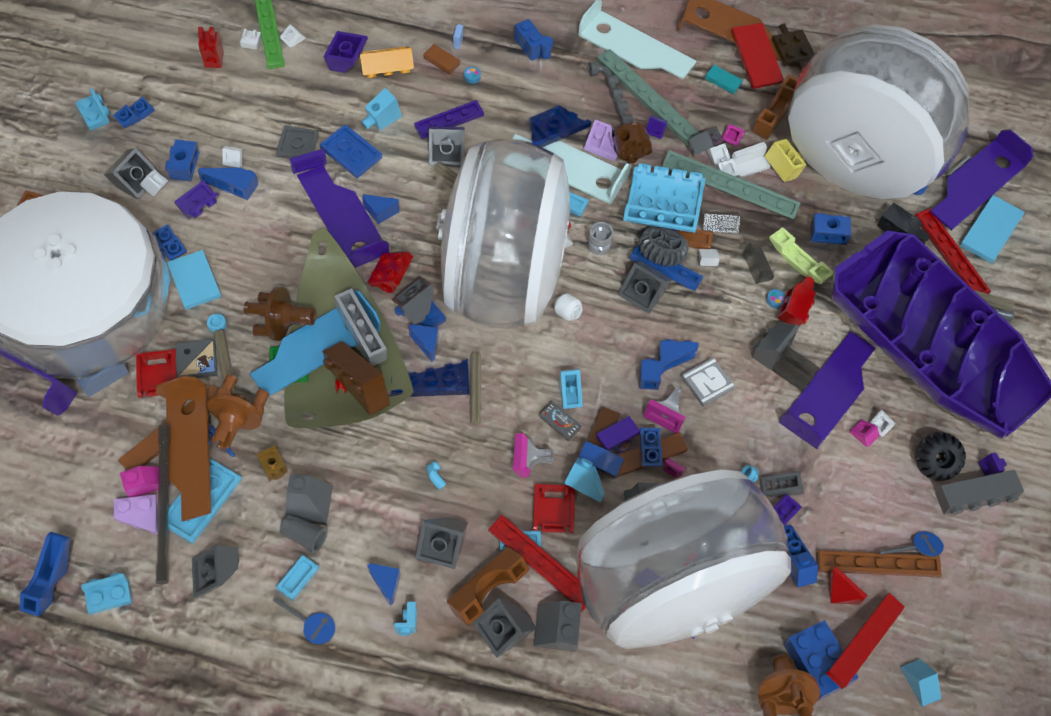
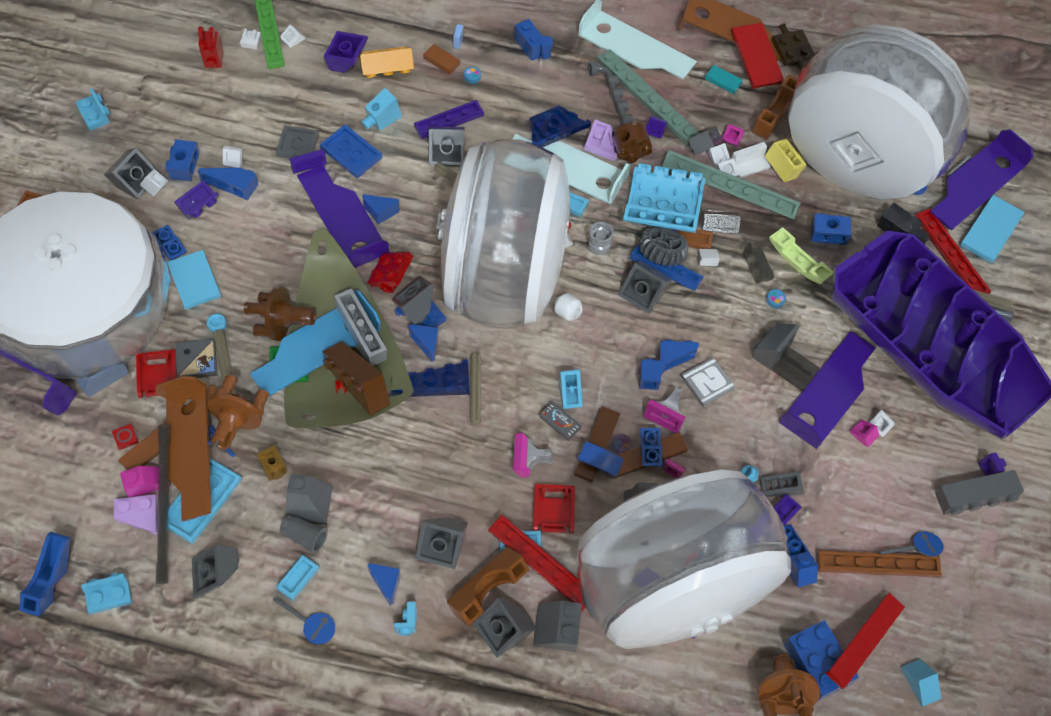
blue slope [113,97,155,128] -> none
medium azure arm [426,461,446,490] -> none
medium azure slope [564,458,605,502] -> none
dark purple tile [596,416,640,451] -> none
red hinge [777,276,816,326] -> none
red slope [828,566,868,605] -> none
black wheel [915,432,966,481] -> none
none -> red tile [112,424,139,451]

